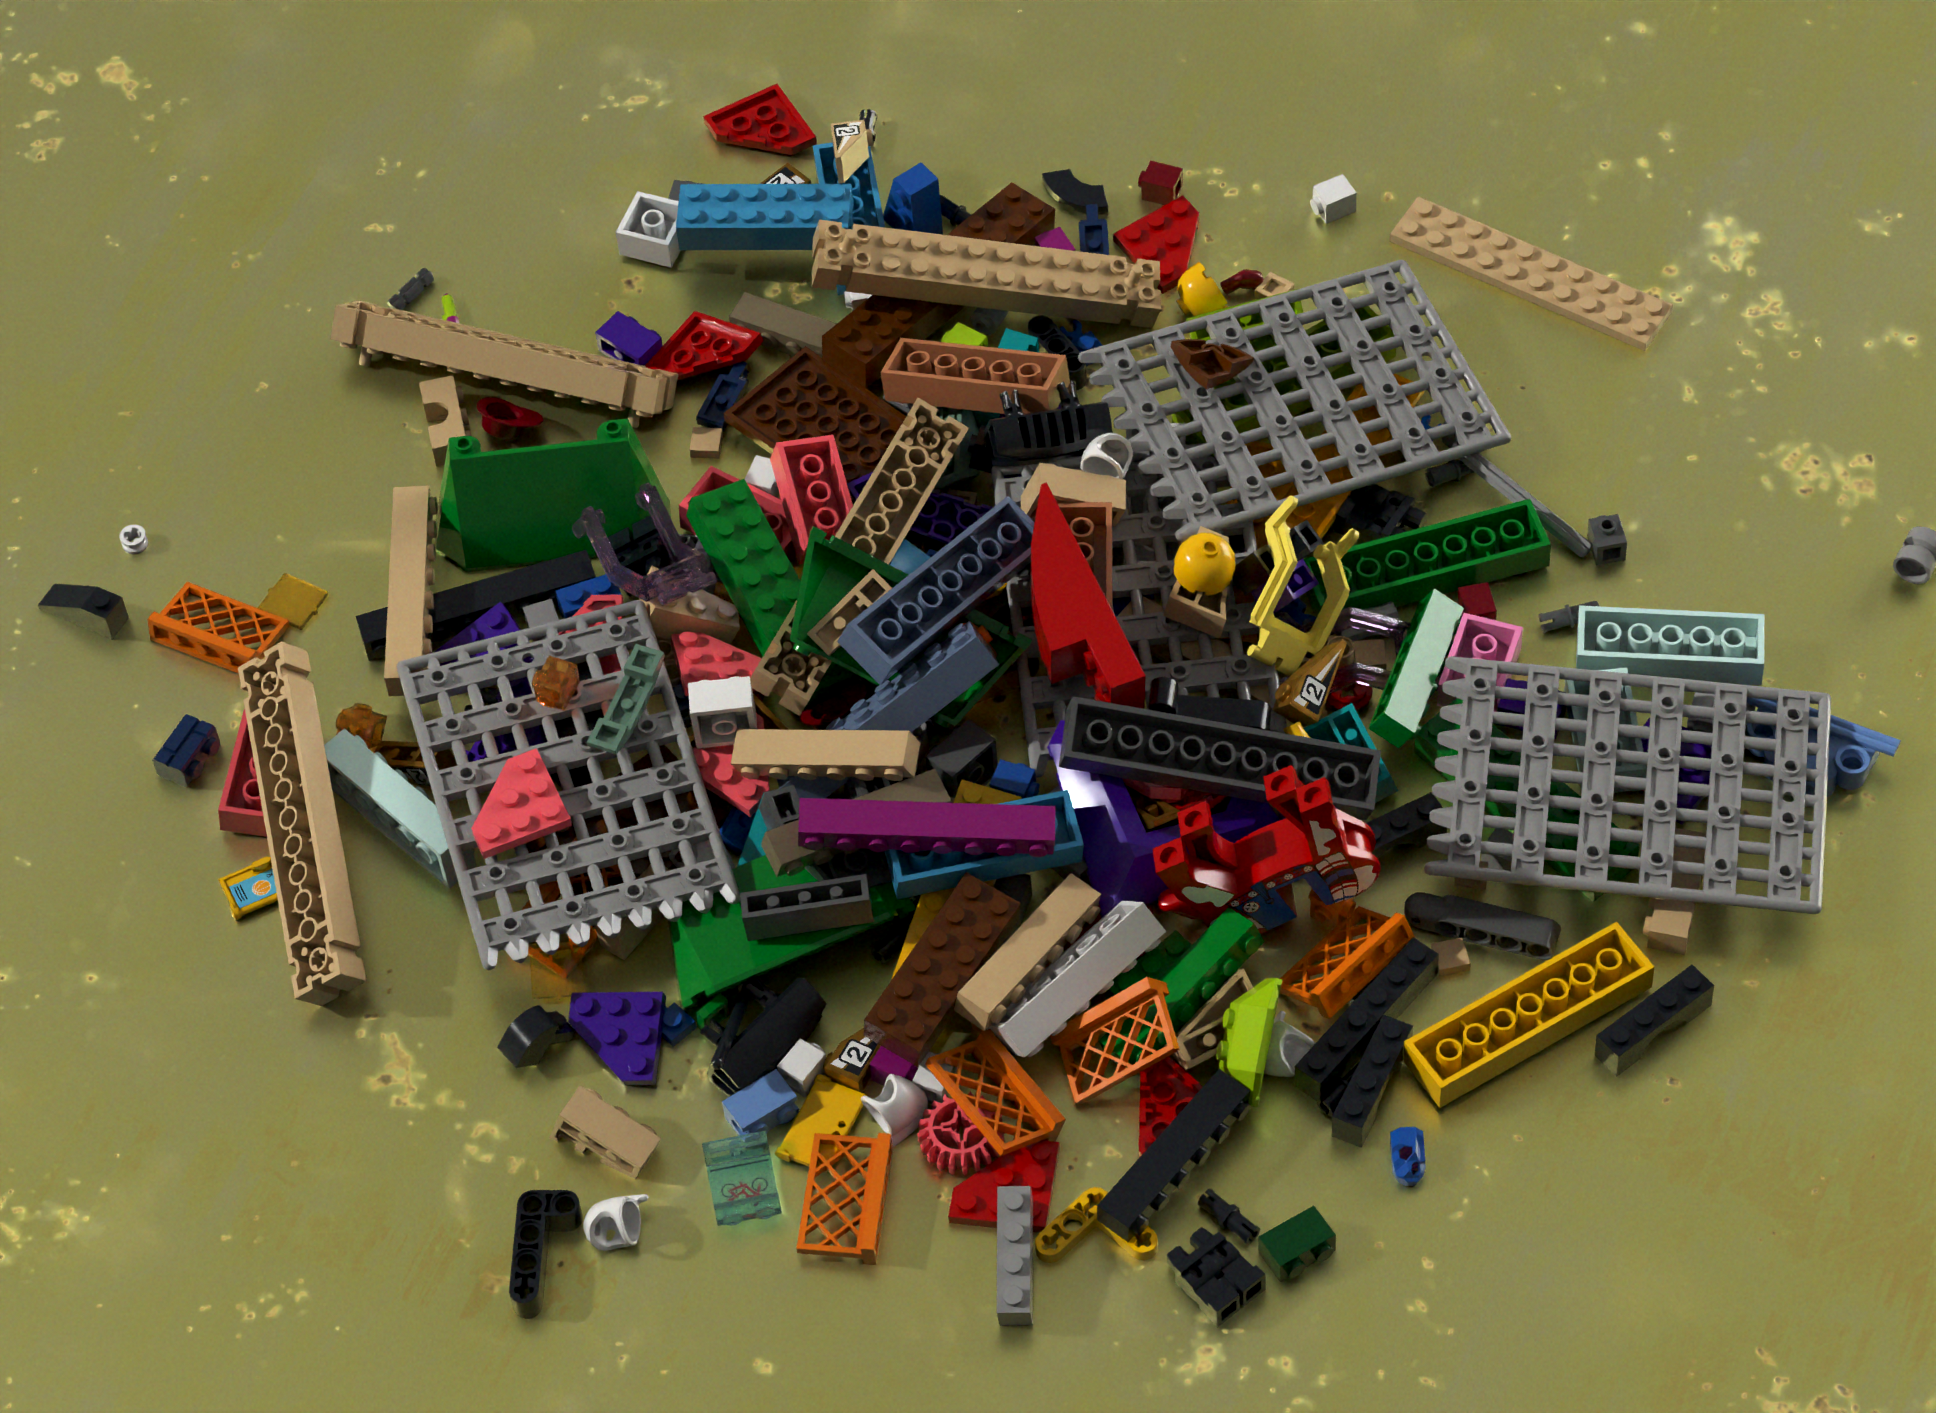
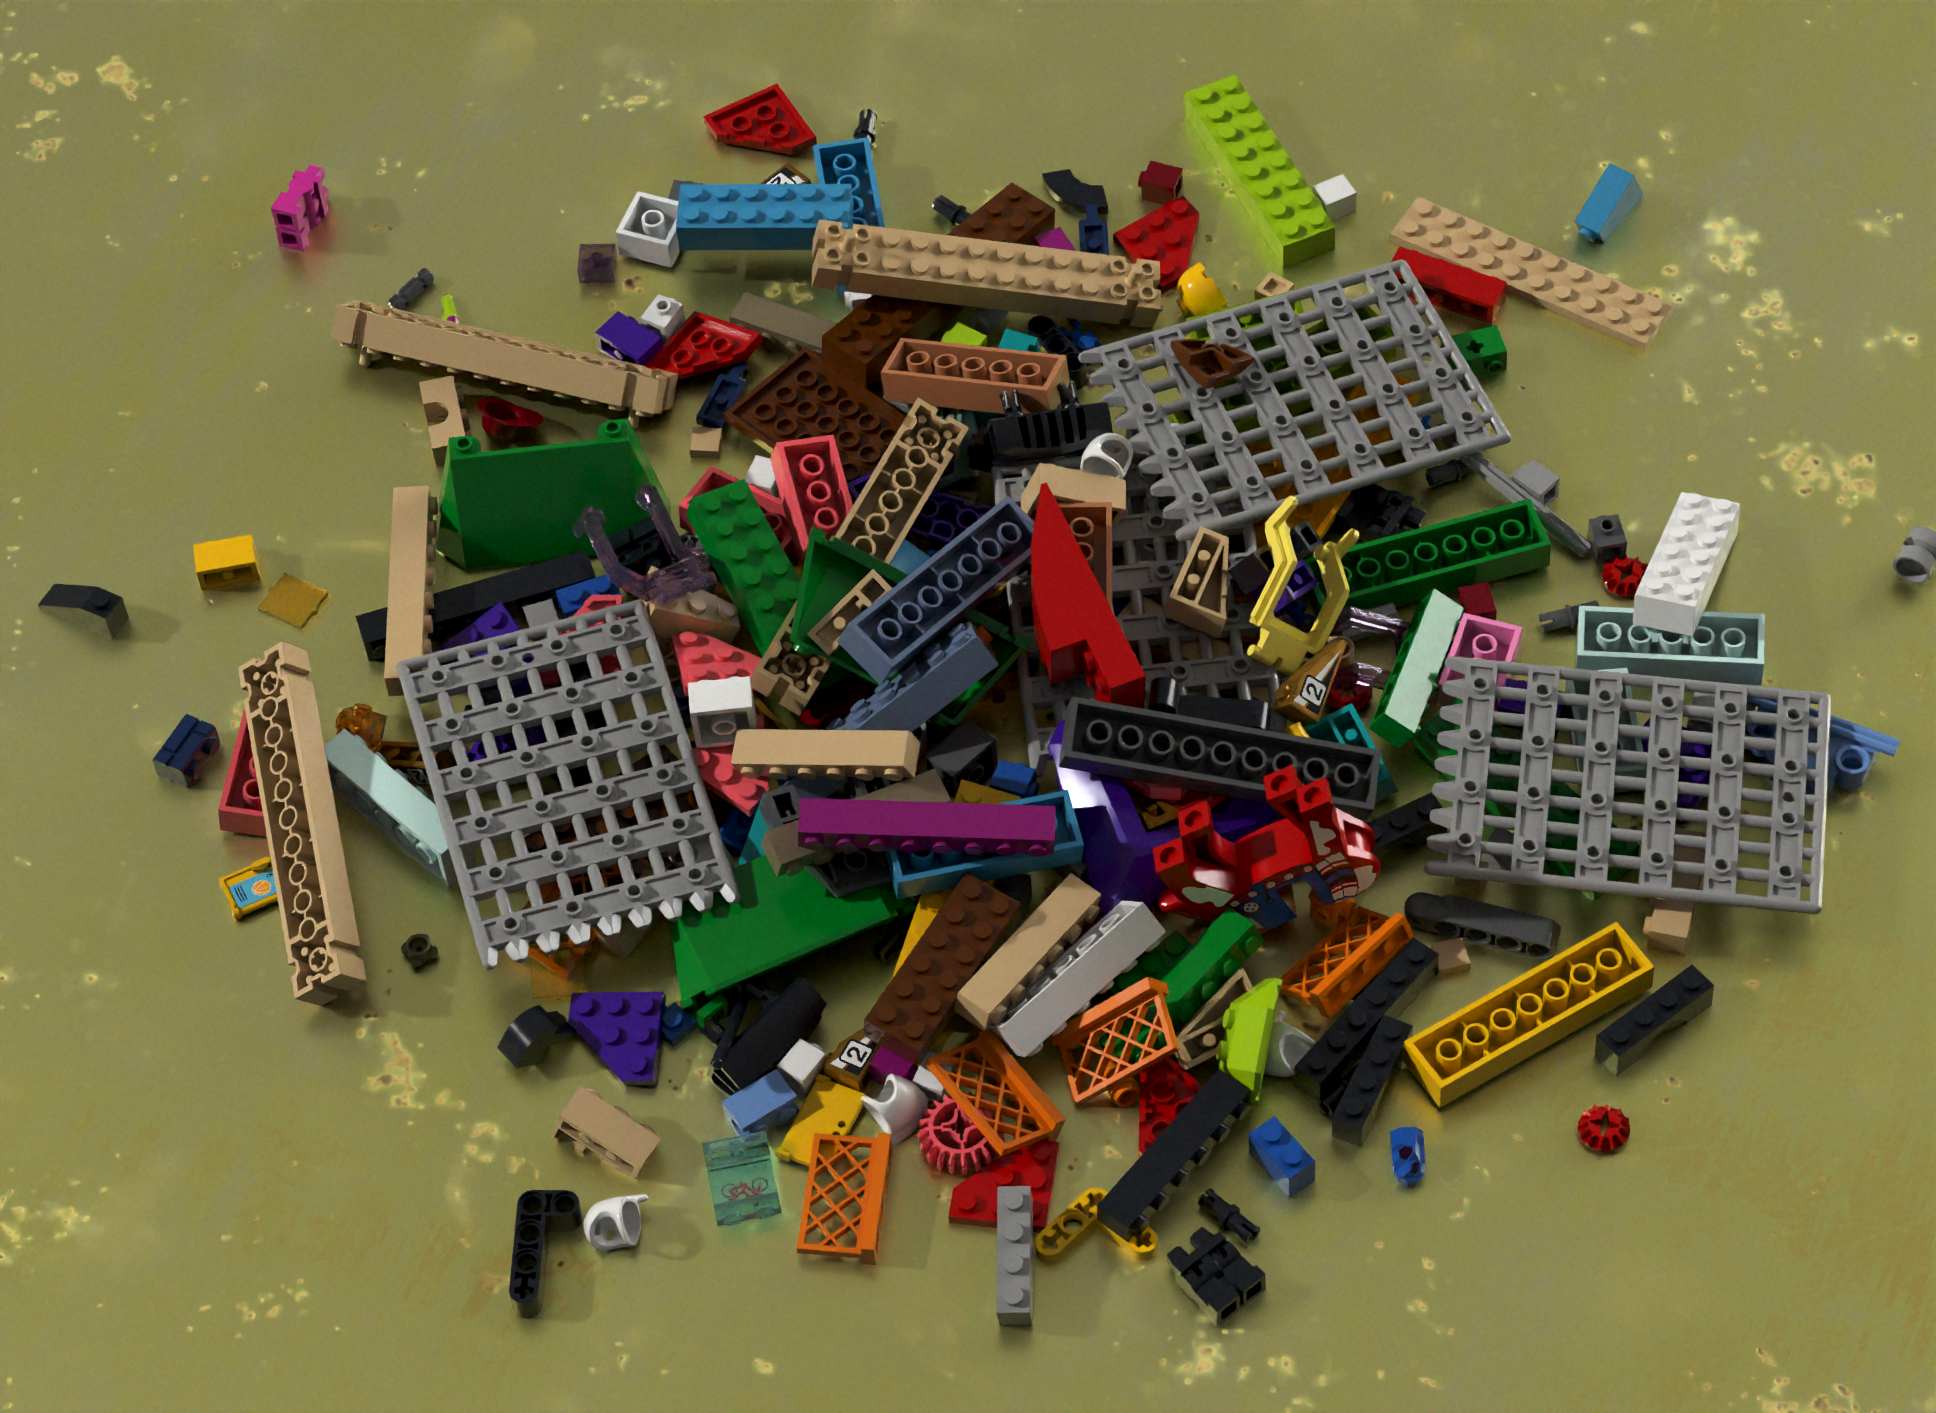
white bush [119,524,148,554] -> none
orange fence [147,582,290,674] -> none
coral plate [471,748,572,859] -> none
clear orange brick [532,655,580,710] -> none
sand green slope [587,644,664,754] -> none
dark grey brick [740,874,874,941] -> none
tan slope [831,120,873,184] -> none
blue wedge [883,163,943,235] -> none
yellow cylinder [1173,533,1236,595] -> none
dark red arm [1220,269,1264,295] -> none
dark green brick [1258,1205,1336,1282] -> none
tan tile [1354,639,1387,672] -> none
none -> yellow brick [193,534,260,590]
none -> dark pink hips [271,165,329,252]
none -> olive plate [401,934,438,967]
none -> piece [577,244,617,283]
none -> white brick [640,294,685,344]
none -> orange cone [1103,1060,1140,1107]
none -> lime brick [1184,74,1335,269]
none -> blue brick [1249,1116,1315,1198]
none -> red brick [1391,247,1507,325]
none -> green brick [1440,325,1508,381]
none -> light grey brick [1512,459,1560,507]
none -> dark azure slope [1574,163,1644,243]
none -> red gear [1578,1103,1630,1152]
none -> red gear [1602,554,1648,597]
none -> white brick [1633,492,1740,636]

